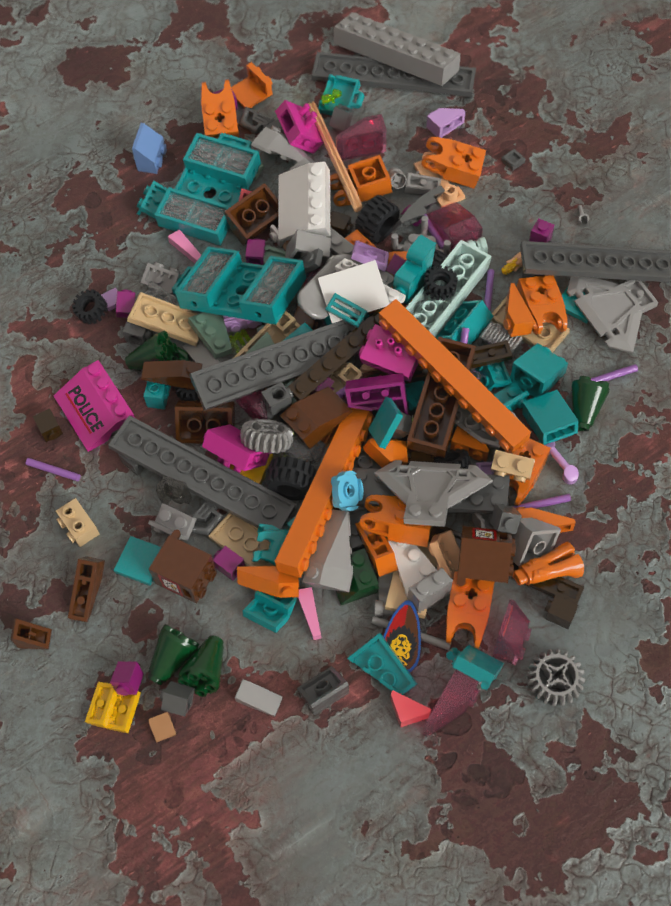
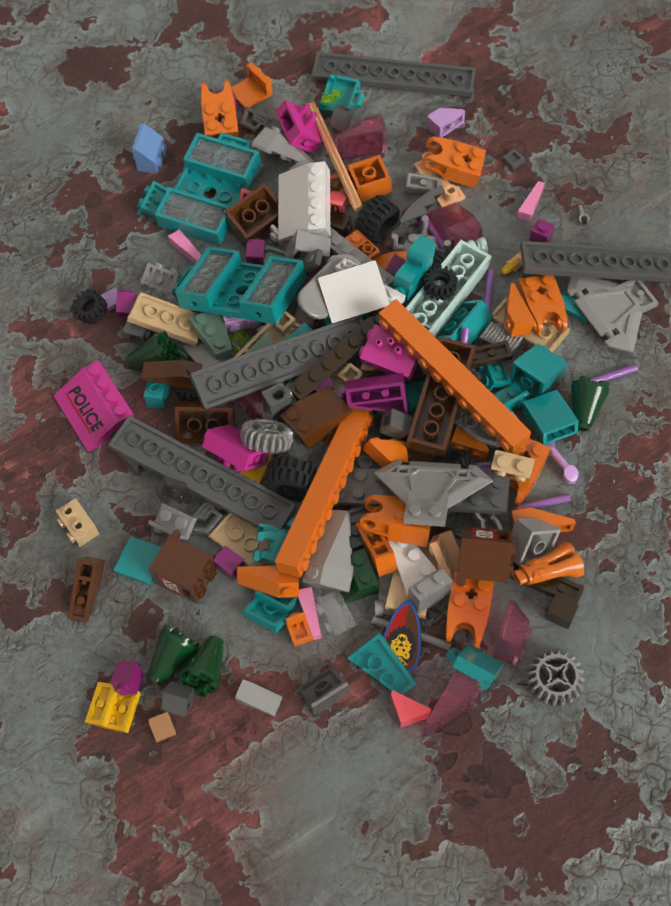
reddish brown slope [10,619,52,650] -> none
medium lavender bar [26,458,81,482] -> none
dark brown brick [33,408,63,442] -> none
teal tile [325,293,367,328] -> none
medium azure plate [331,471,364,511] -> none
light grey brick [334,12,461,86] -> none
lavender tile [351,241,389,272] -> none
teal tile [368,397,403,449] -> none
light grey wheel [388,167,407,189] -> none
dark grey brick [490,503,522,534] -> none
none -> orange bracket [285,612,314,647]
none -> clear bracket [315,591,357,638]
none -> coral slope [330,191,348,215]
none -> bright pink piece [517,181,545,222]

